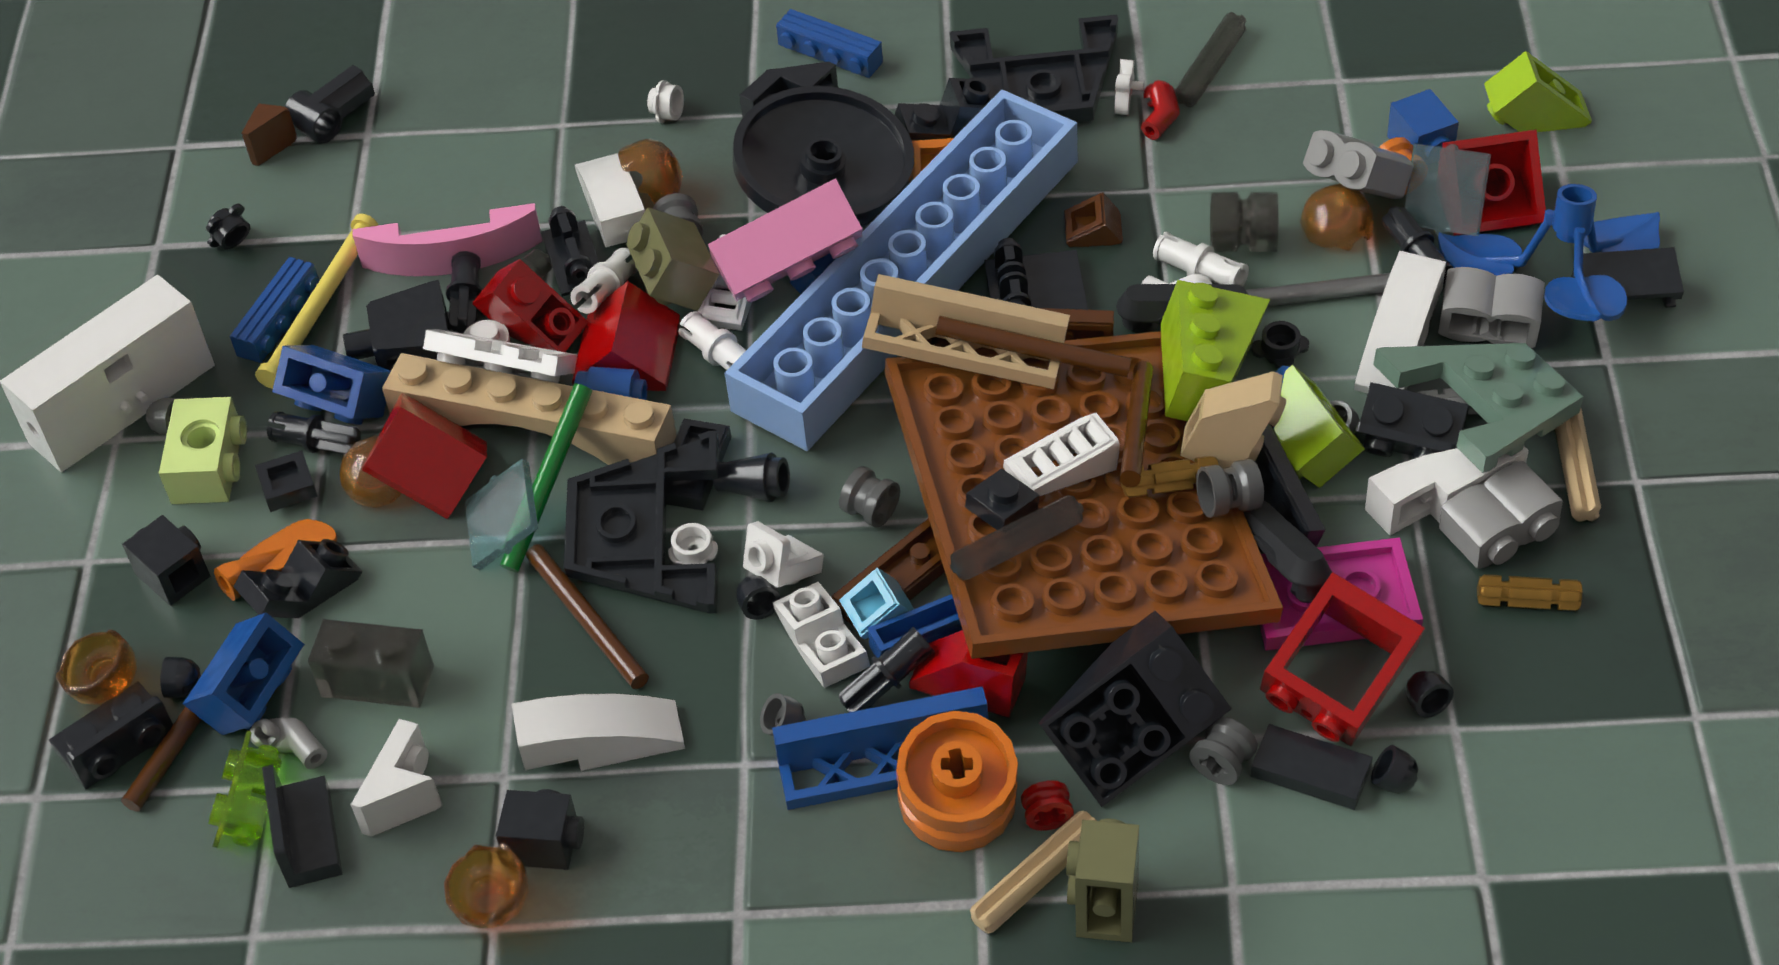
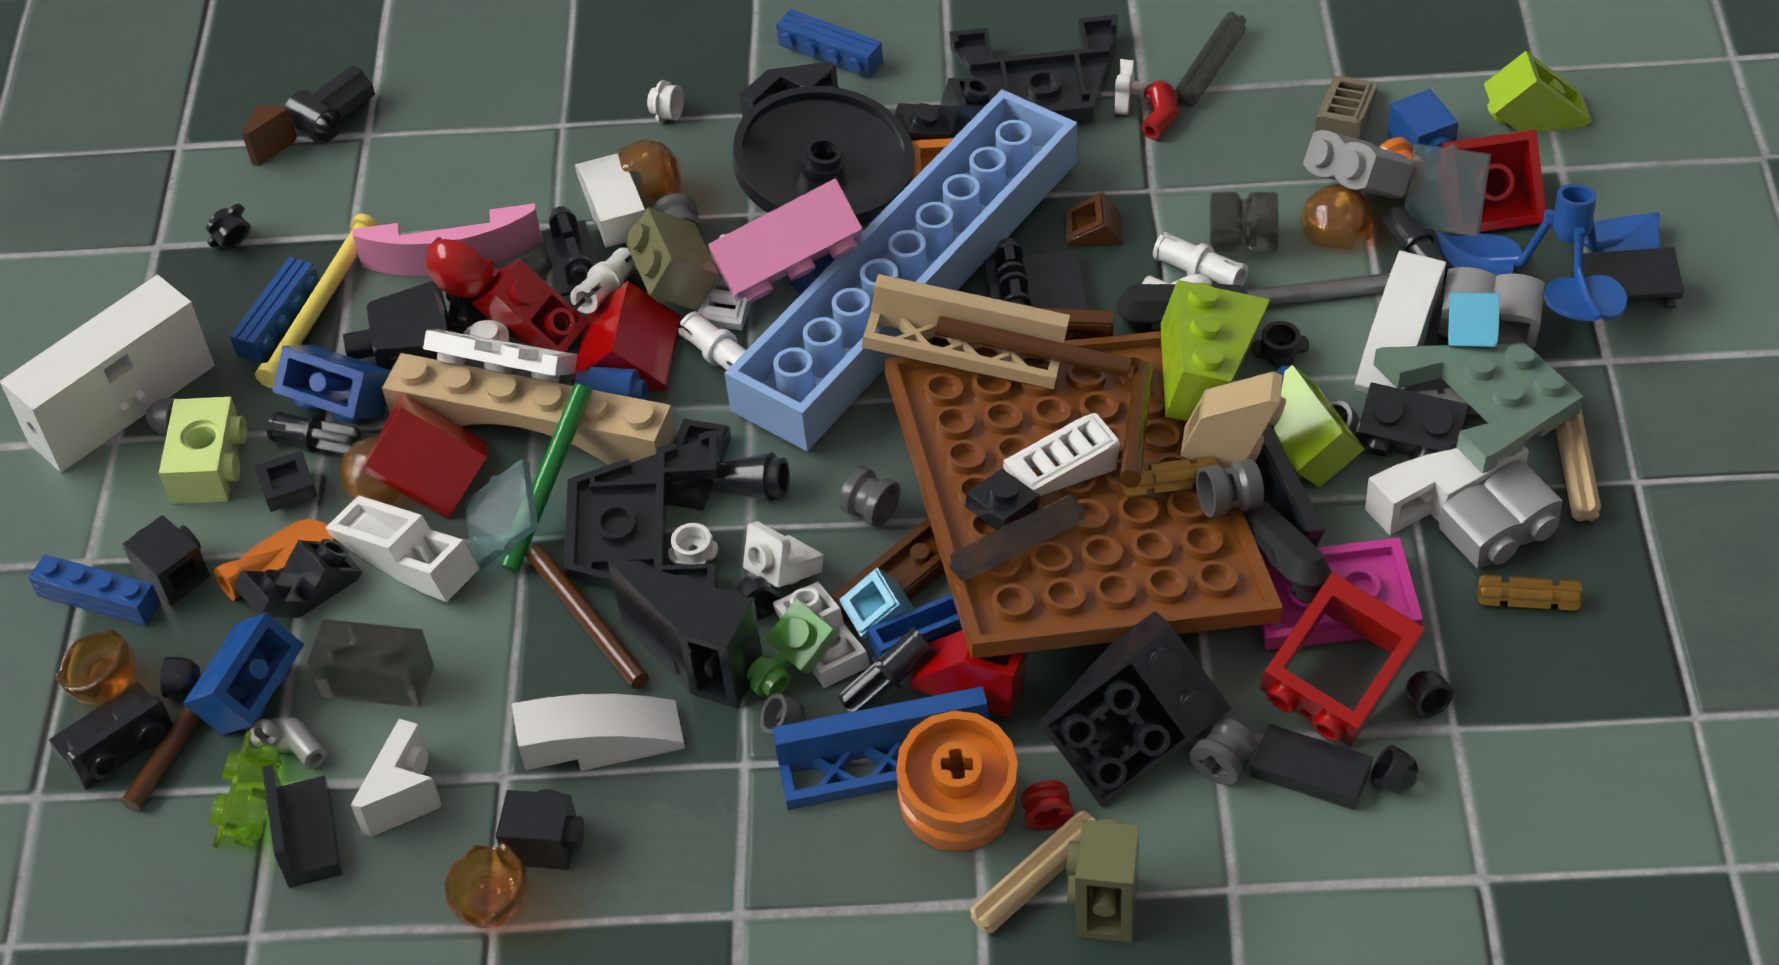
none -> blue piece [29,554,161,626]
none -> white slope [326,495,480,602]
none -> red hair [426,237,500,299]
none -> black slope [608,556,763,709]
none -> bright green plate [747,598,841,697]
none -> dark tan slope [1315,75,1378,140]
none -> medium azure slope [1448,292,1500,347]

